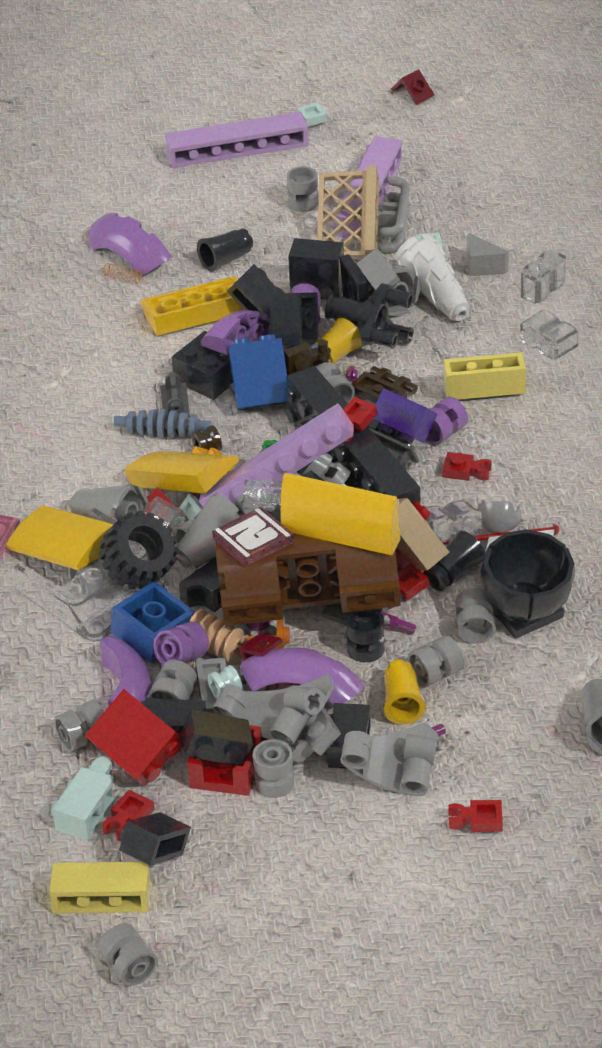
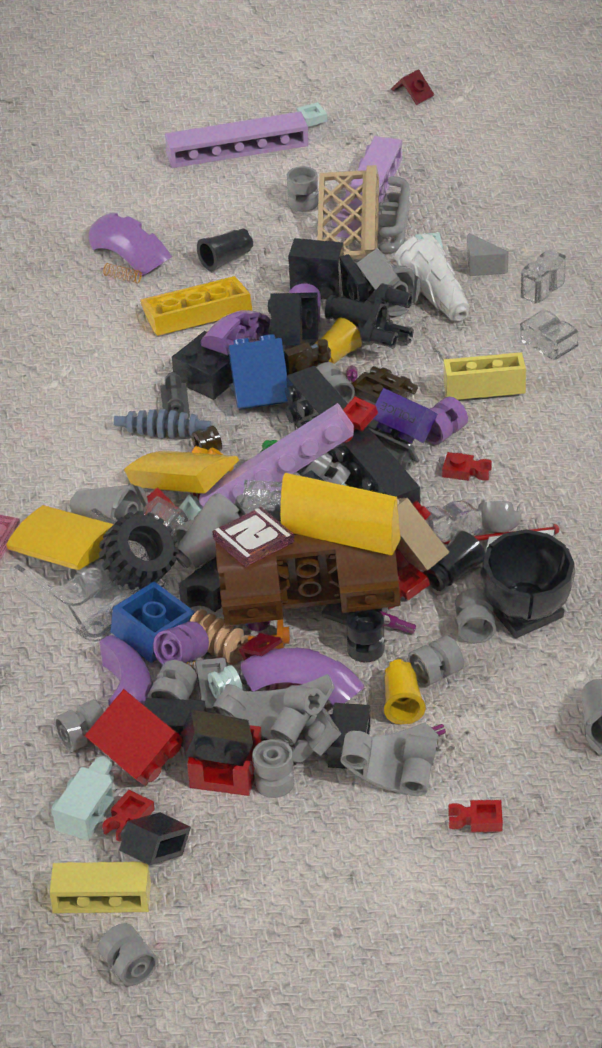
black brick [227,264,284,319] -> none

